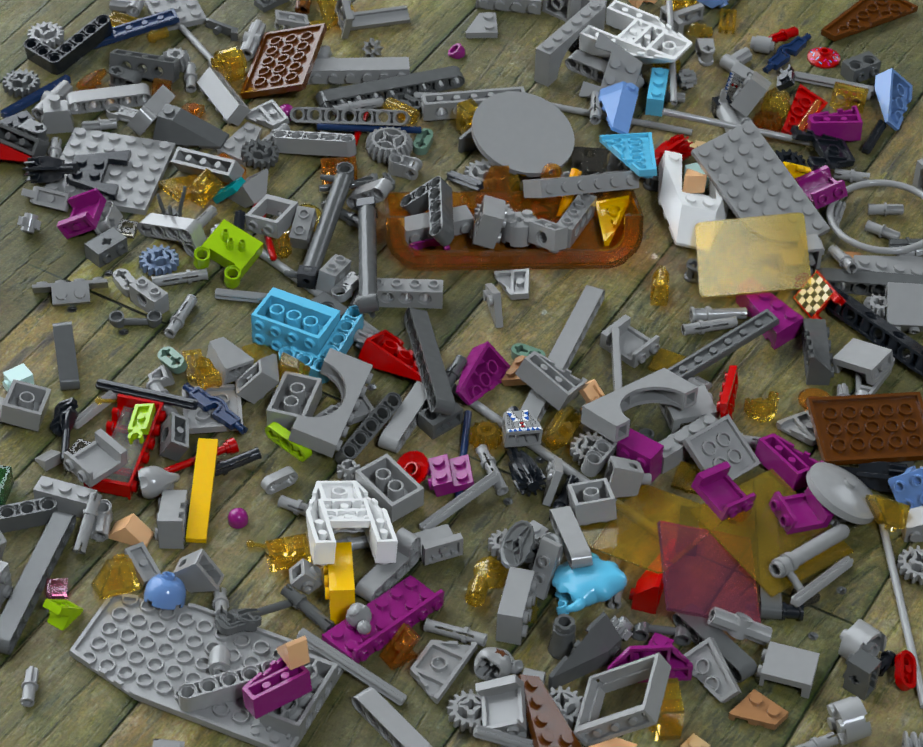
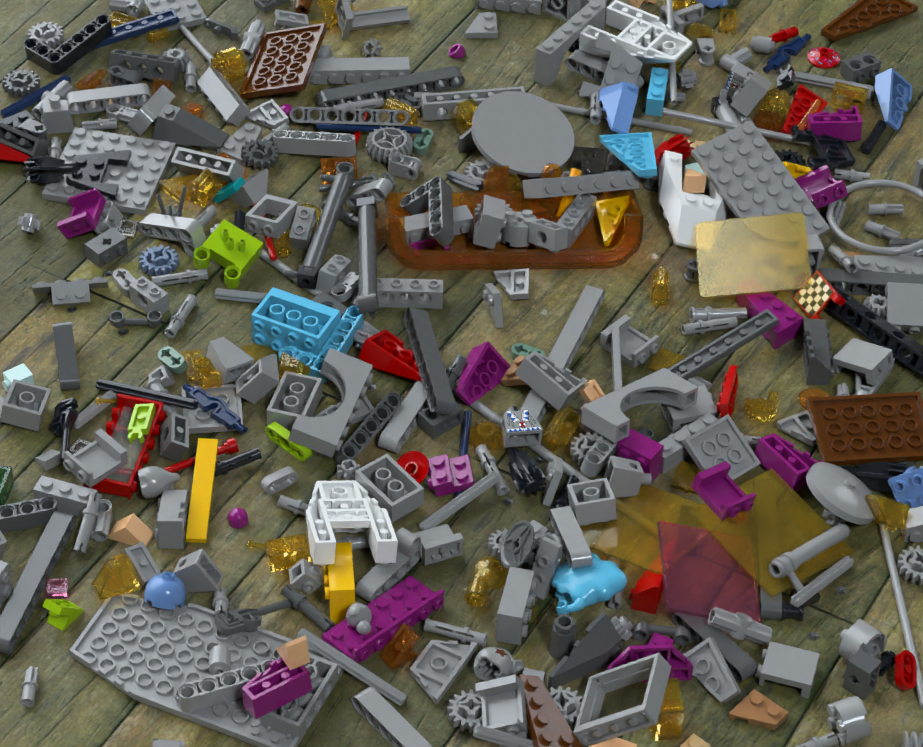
light grey hinge [21,186,72,212] -> none
magenta panel [769,487,834,535] -> none

